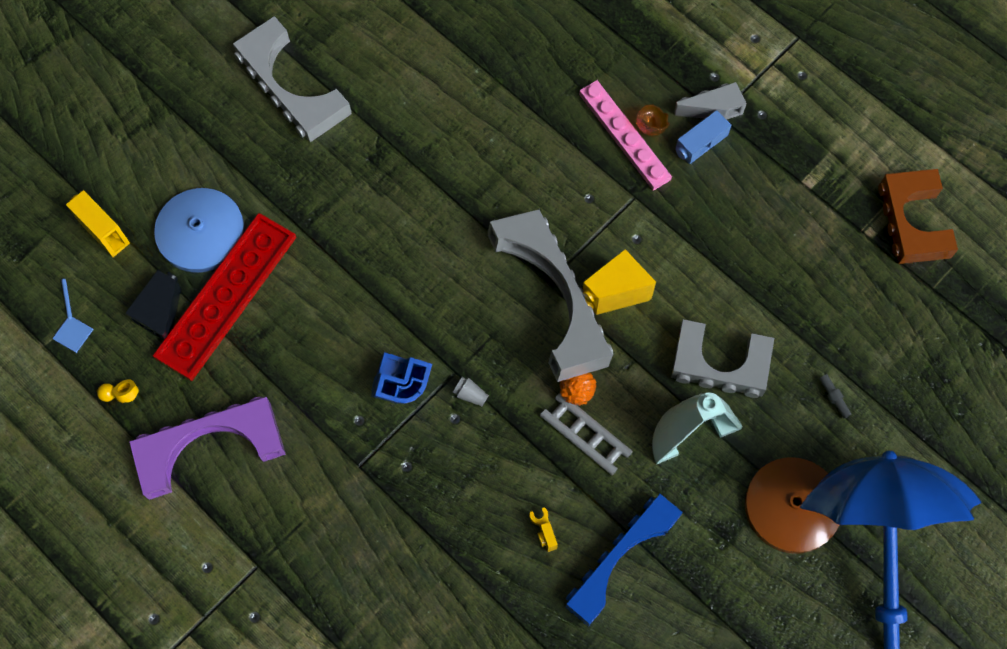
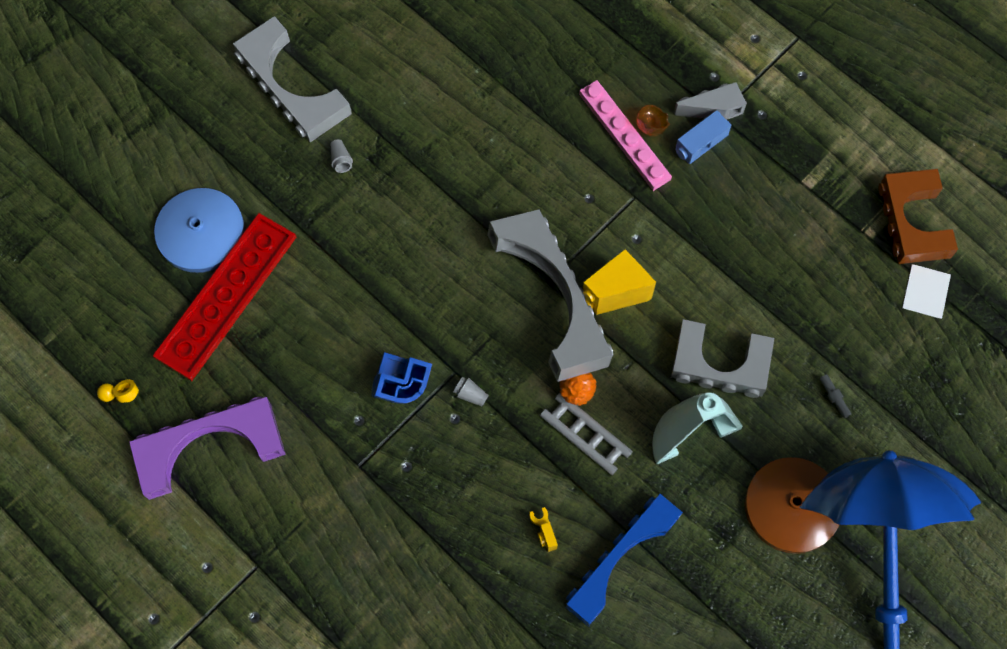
medium blue piece [52,279,93,353] -> none
yellow brick [66,190,130,257] -> none
black slope [125,270,181,341] -> none
none -> light grey cone [330,140,353,173]
none -> white sticker [903,264,951,319]

